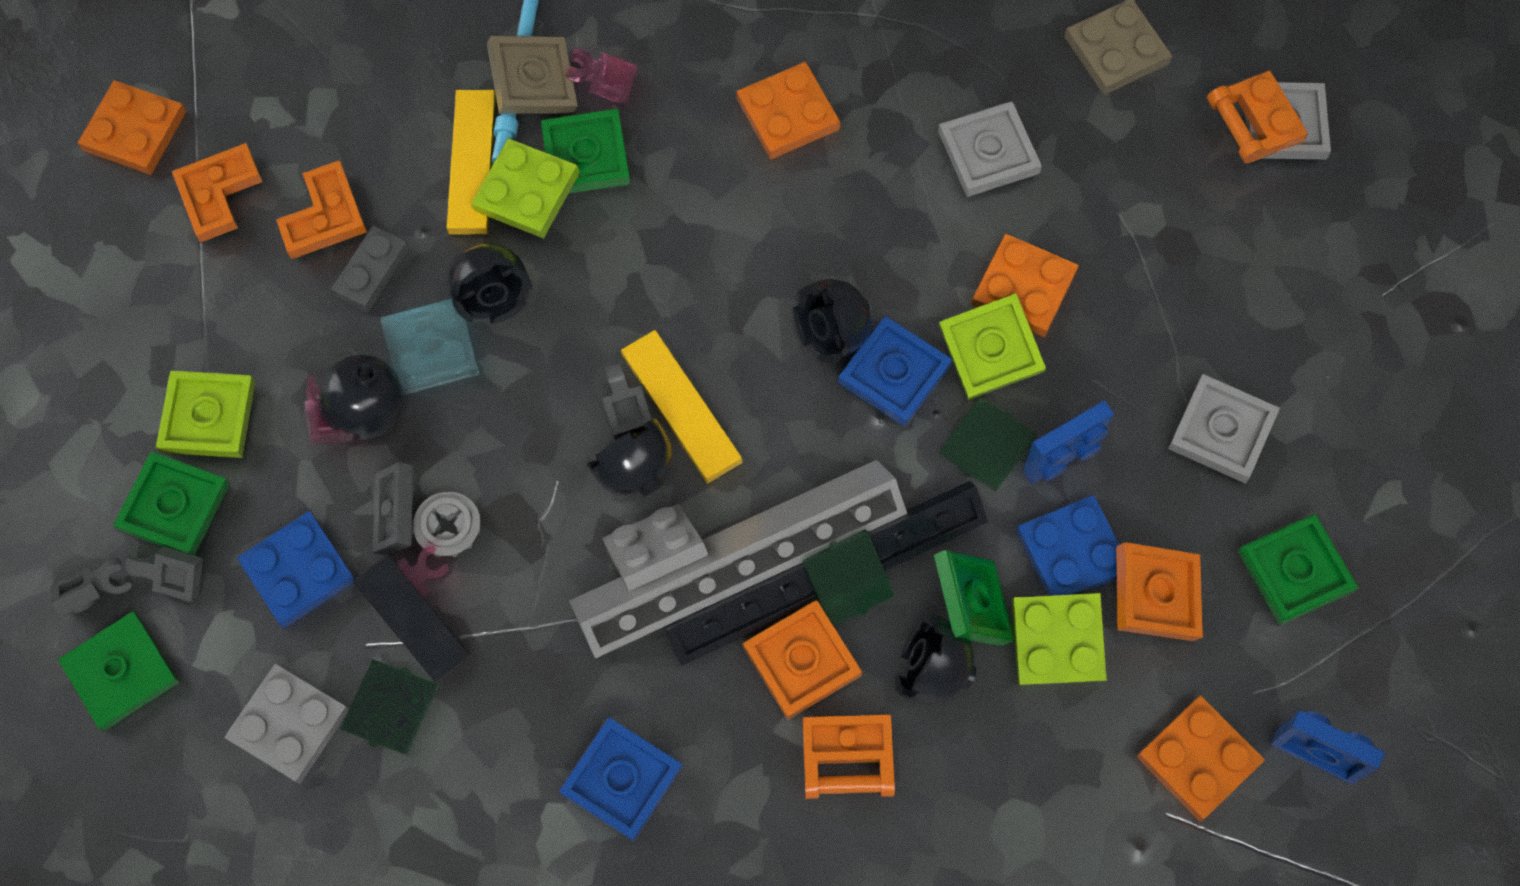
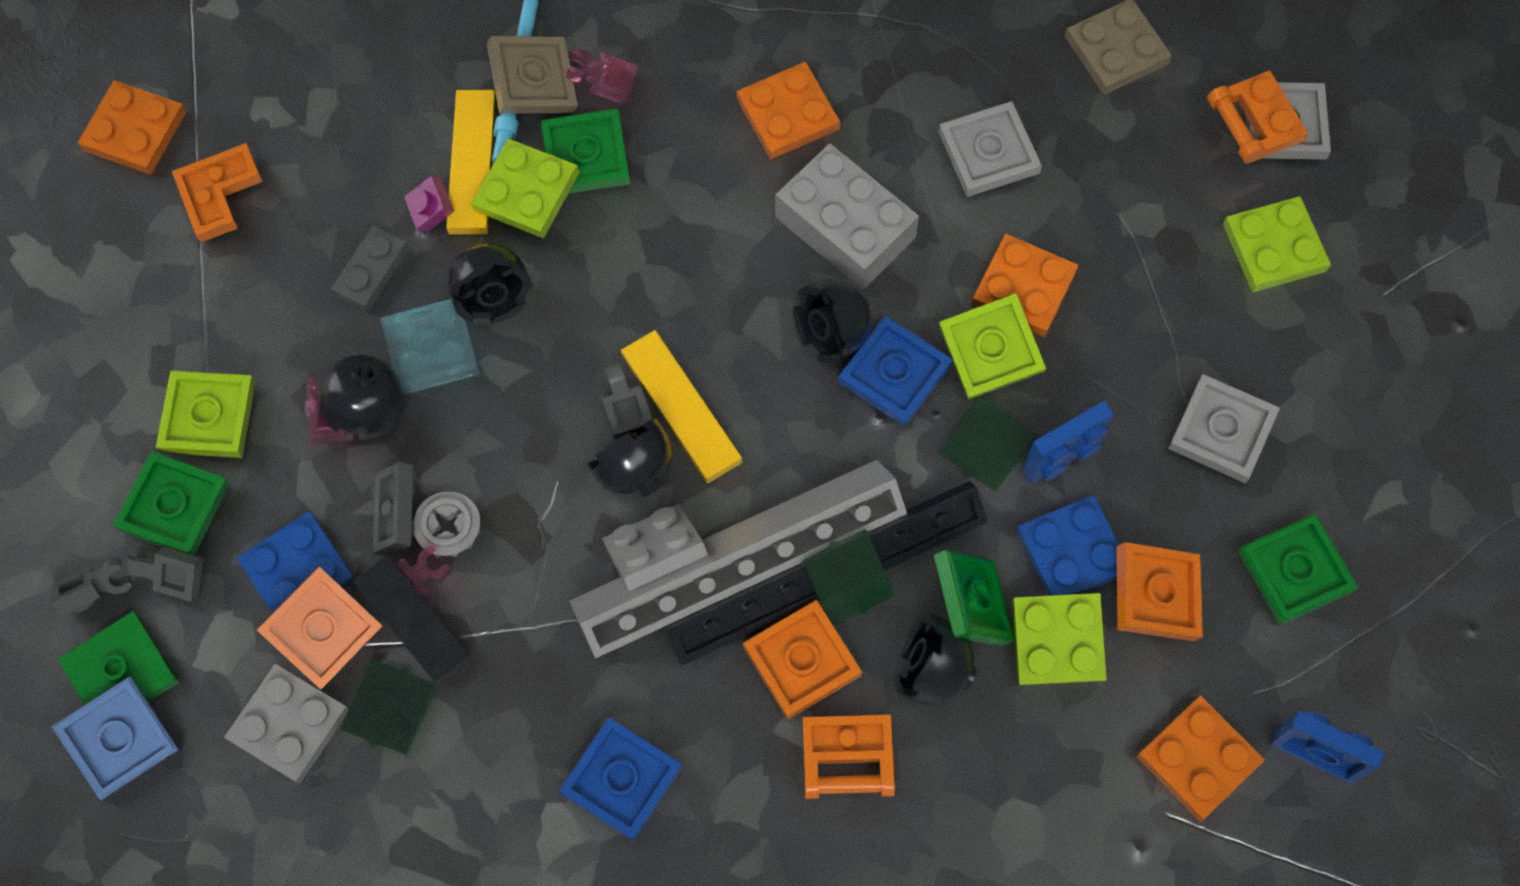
orange plate [276,160,367,260] -> none
none -> medium blue tile [52,676,180,801]
none -> orange plate [256,566,382,690]
none -> magenta plate [404,175,454,232]
none -> light grey brick [775,143,919,290]
none -> lime plate [1223,196,1331,293]

